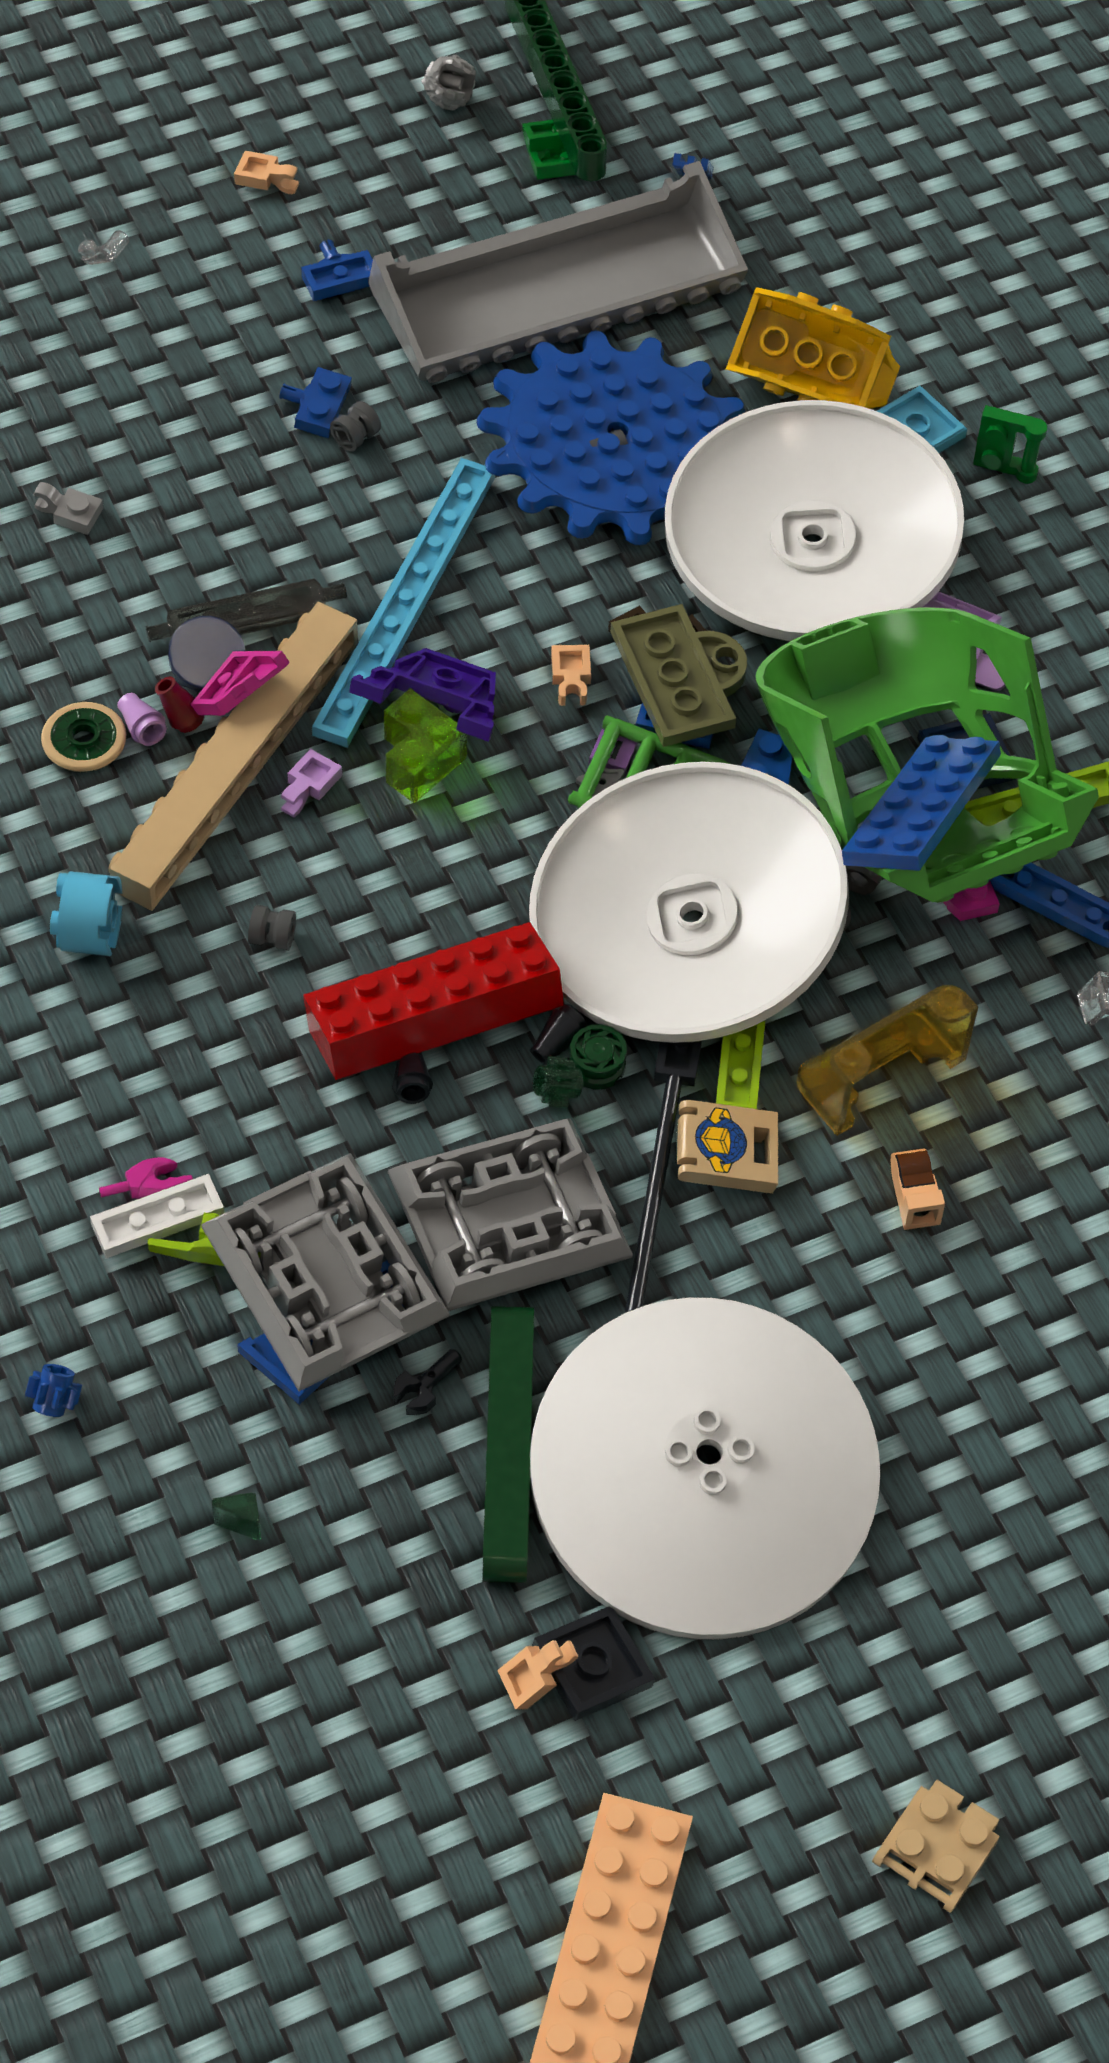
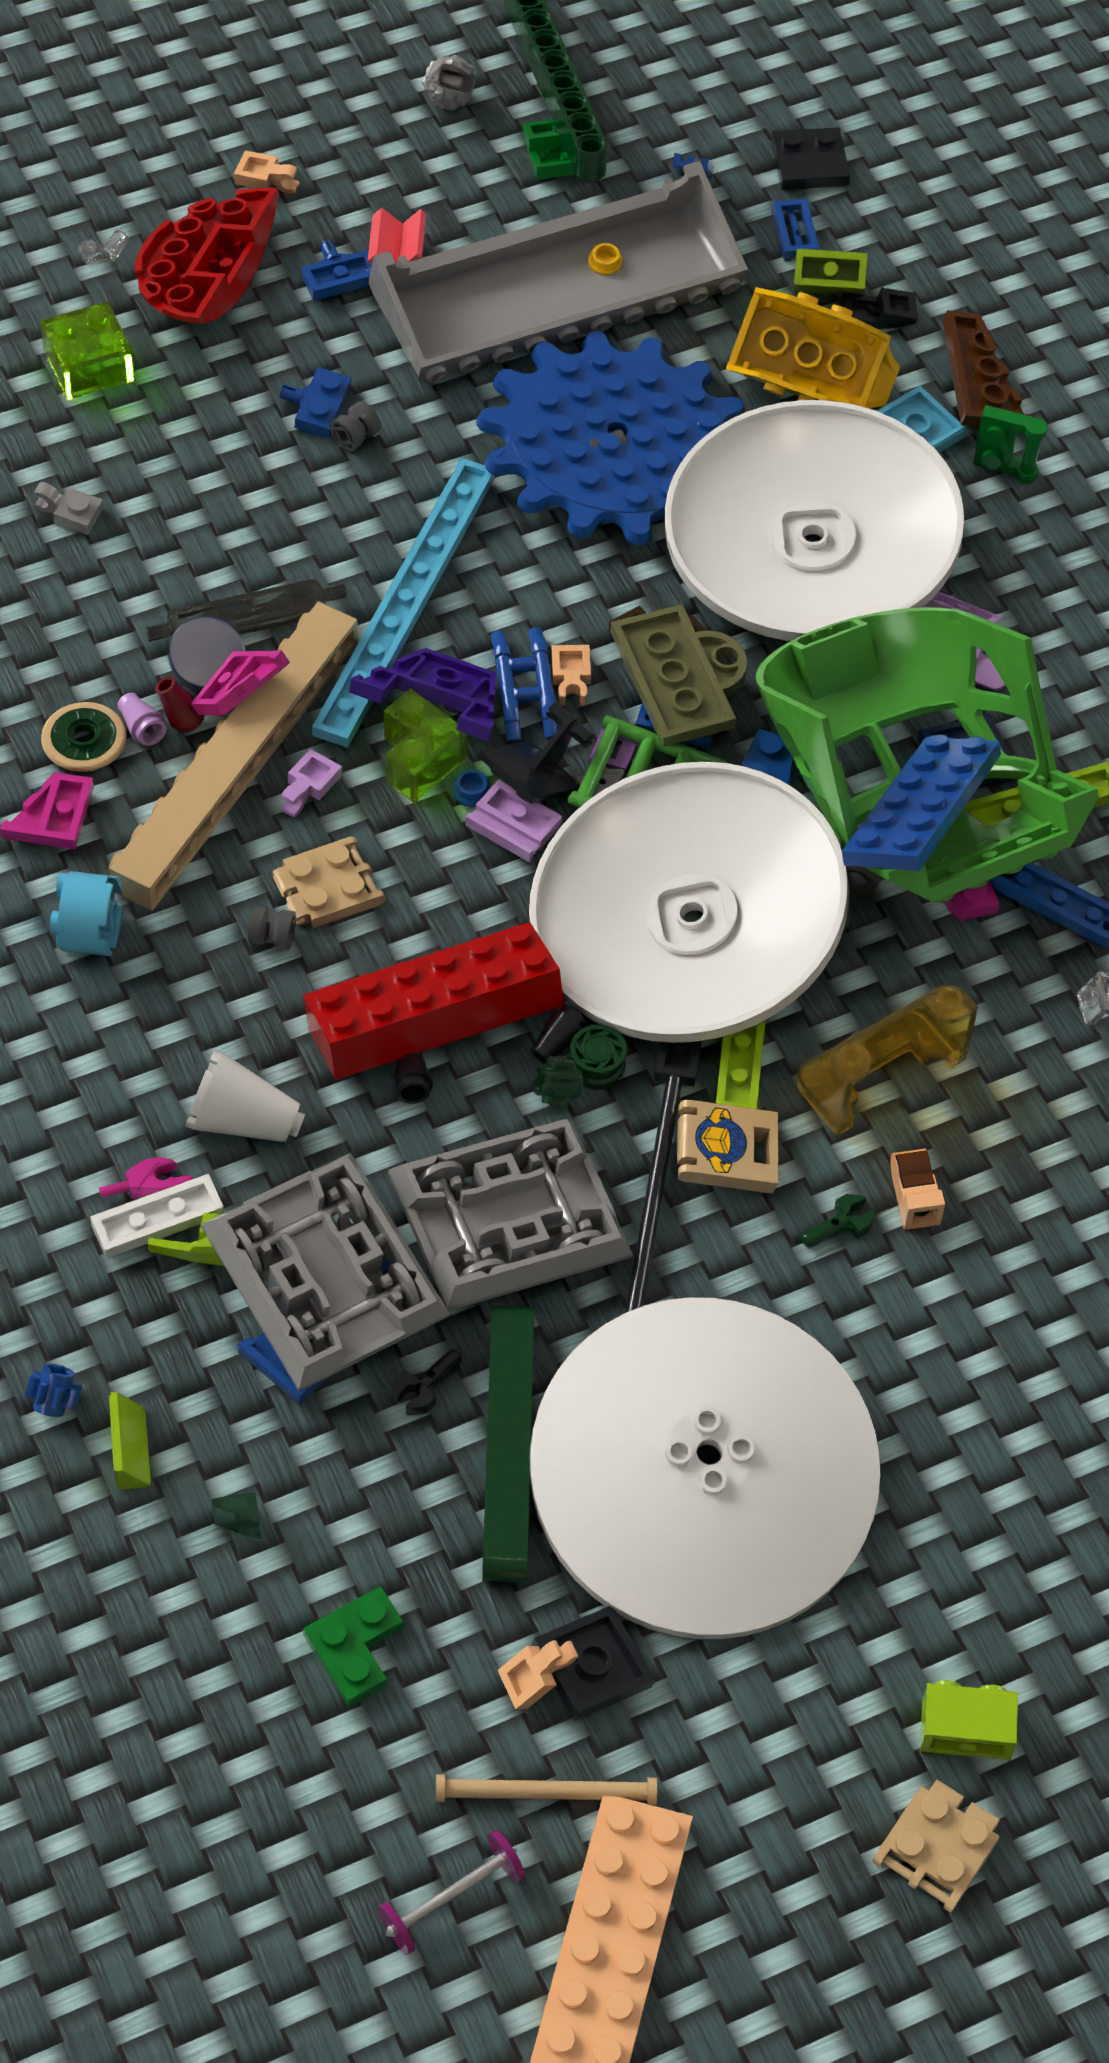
none -> dark pink wing [0,772,94,850]
none -> clear neon green brick [40,301,135,400]
none -> lime slope [109,1392,151,1490]
none -> red brick [134,188,279,324]
none -> white cone [185,1049,305,1143]
none -> tan plate [273,836,386,928]
none -> green plate [303,1586,403,1708]
none -> coral panel [367,208,426,264]
none -> axle [377,1830,526,1955]
none -> tan bar [436,1774,657,1806]
none -> blue plate [452,770,491,807]
none -> lavender plate [466,779,562,863]
none -> black plate [478,703,595,804]
none -> blue piece [491,627,559,743]
none -> yellow plate [588,243,623,275]
none -> black plate [771,127,850,190]
none -> blue tile [772,199,820,261]
none -> lime brick [794,249,868,295]
none -> dark green bar [801,1194,875,1248]
none -> black slope [839,287,918,329]
none -> lime brick [920,1680,1018,1760]
none -> reddish brown wing [943,310,1030,427]

